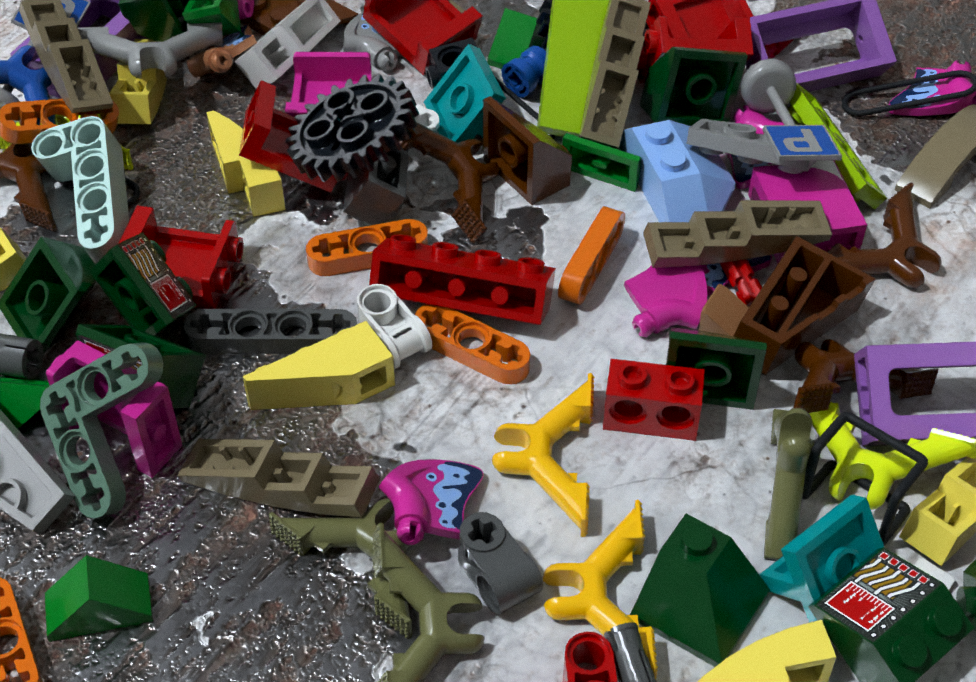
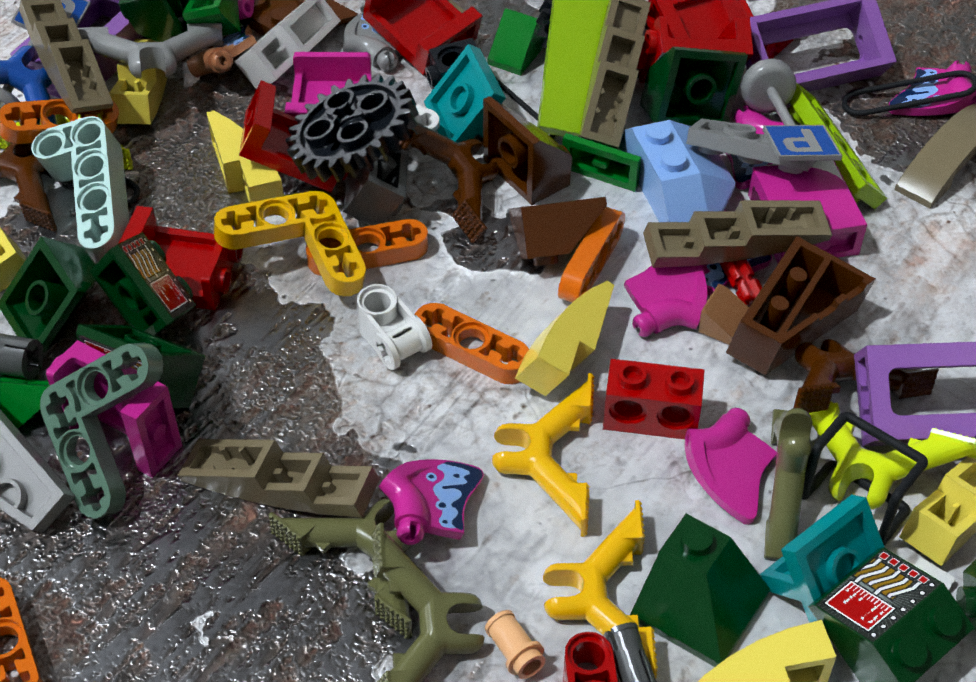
green slope [45,555,153,642] -> none
dark grey beam [183,309,357,354] -> none
light yellow slope [243,321,395,410] -> none
red brick [369,234,556,325] -> none
dark grey piece [458,512,543,615] -> none
blue wheel [501,45,546,98] -> none
dark green slope [666,327,767,410] -> none
reddish brown piece [827,182,942,288] -> none
none -> yellow beam [214,191,366,297]
none -> light nougat pin [485,610,545,679]
none -> reddish brown slope [509,196,607,266]
none -> light yellow slope [515,281,614,396]
none -> dark pink arm [684,407,777,525]

